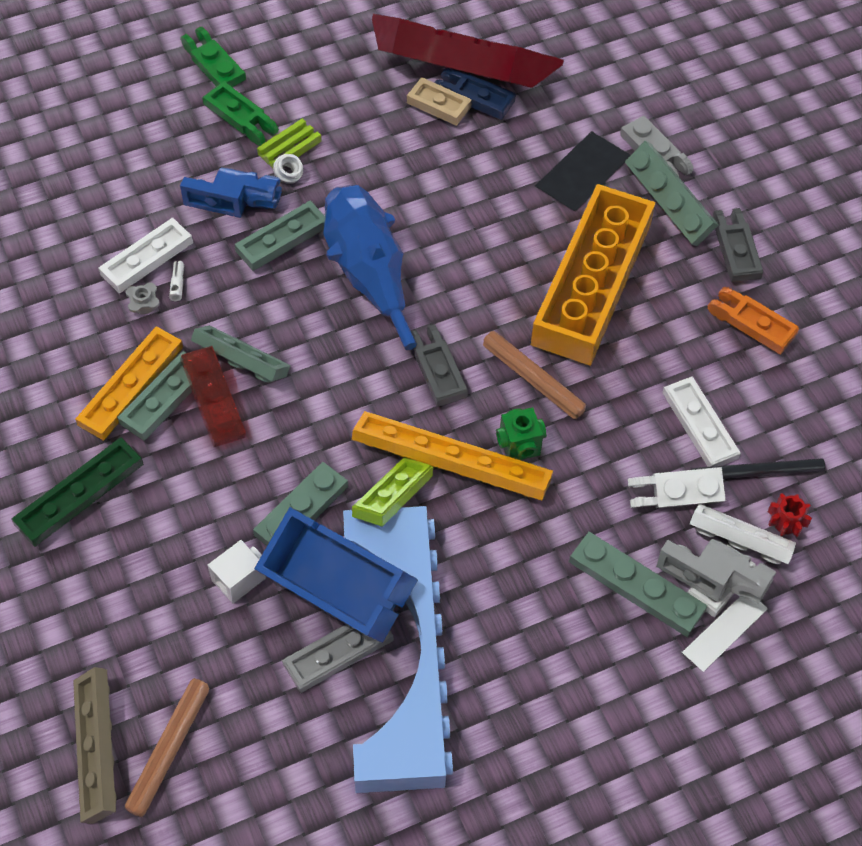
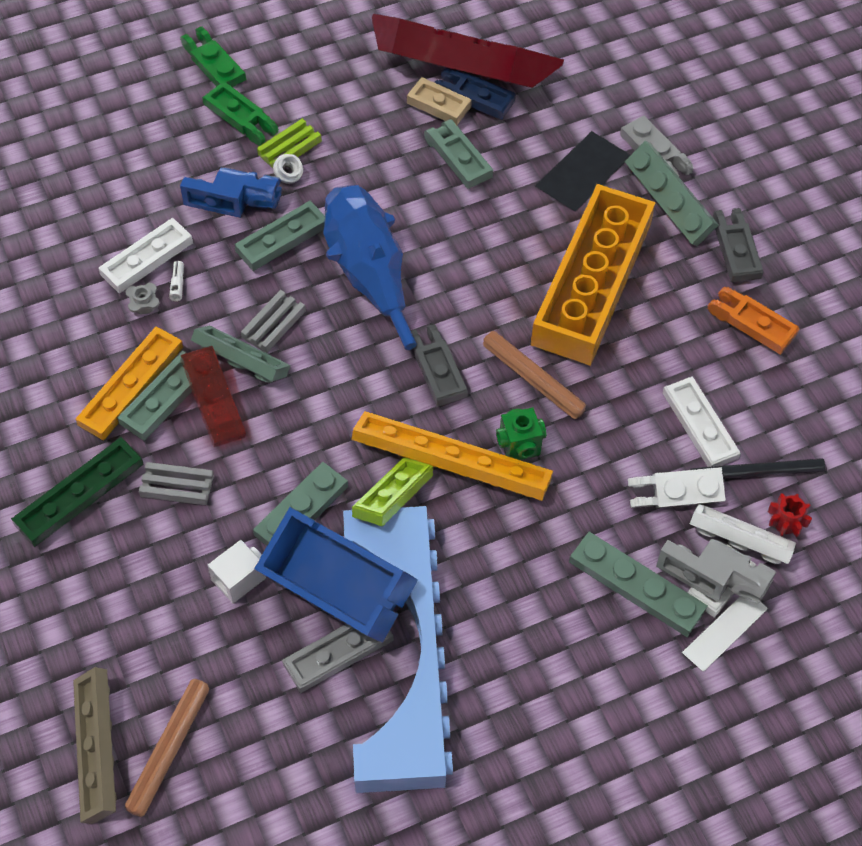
none -> light grey tile [139,462,214,505]
none -> light grey tile [241,290,306,353]
none -> sand green plate [424,119,493,189]

